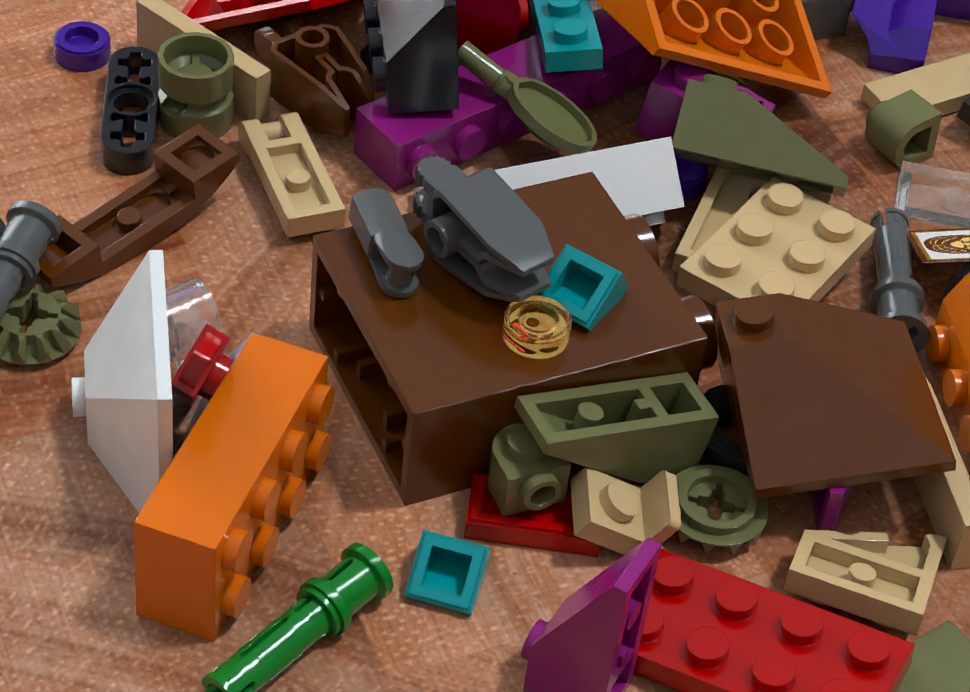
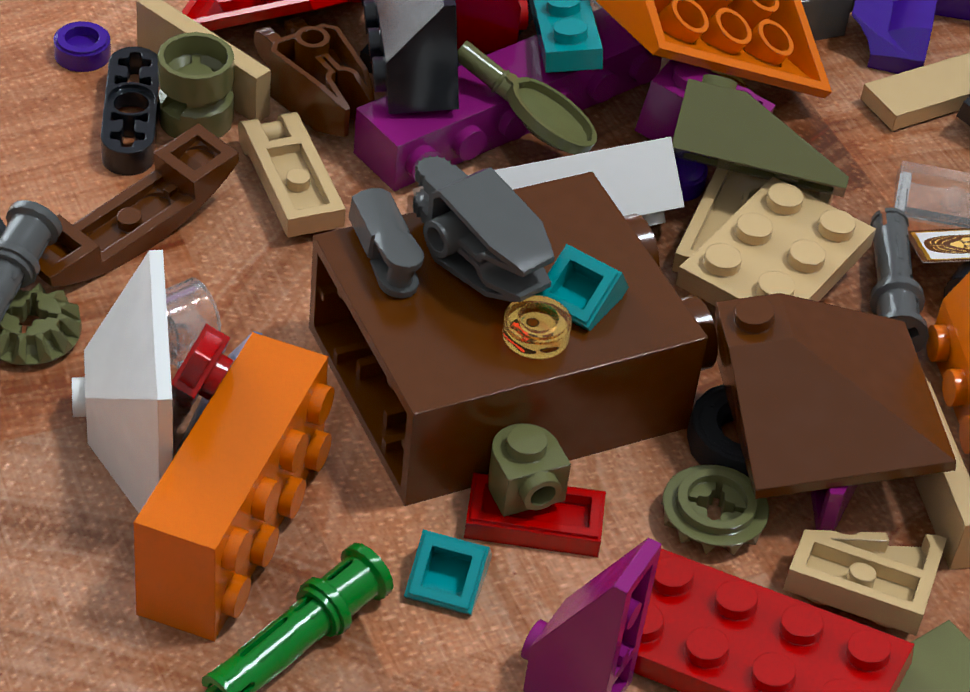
olive slope [514,372,719,483] -> none
tan bracket [570,467,681,555] -> none
olive plate [865,89,942,169] -> none

